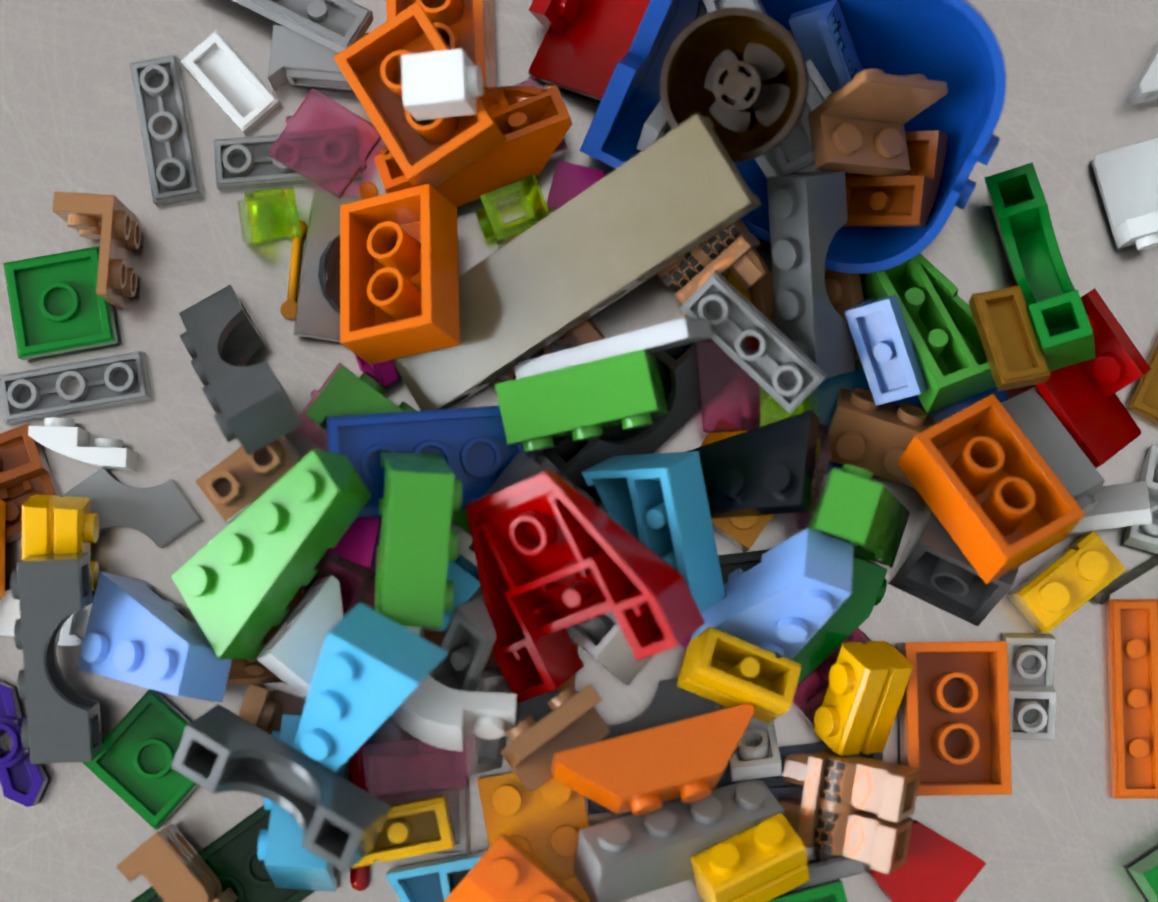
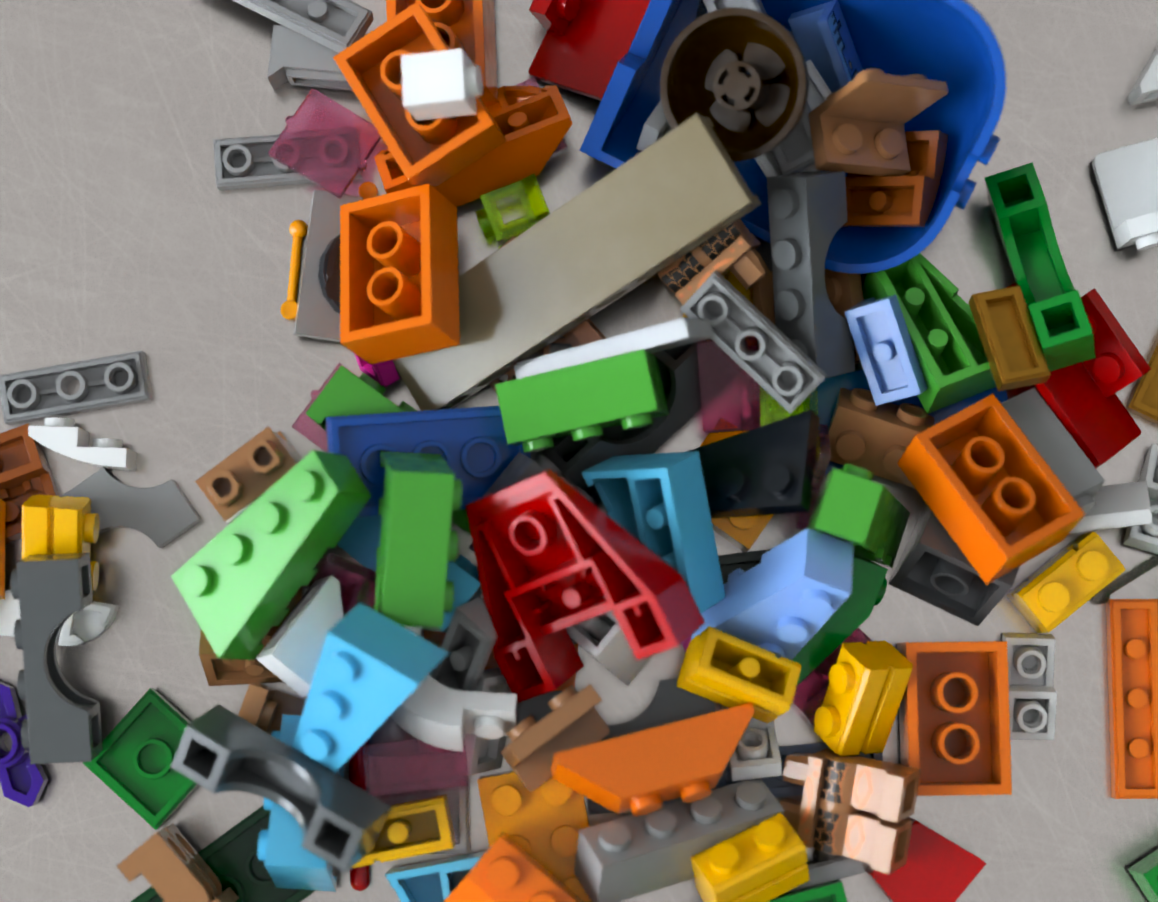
green plate [3,246,118,360] -> none
medium nougat bracket [53,191,141,309] -> none
light blue wedge [77,571,232,703] -> none
light grey tile [129,54,204,206] -> none
dark grey arch [179,284,303,456] -> none
white tile [180,30,282,135] -> none
clear neon green window [237,188,301,244] -> none
dark pink tile [323,517,382,571] -> none
dark pink tile [546,160,605,211] -> none

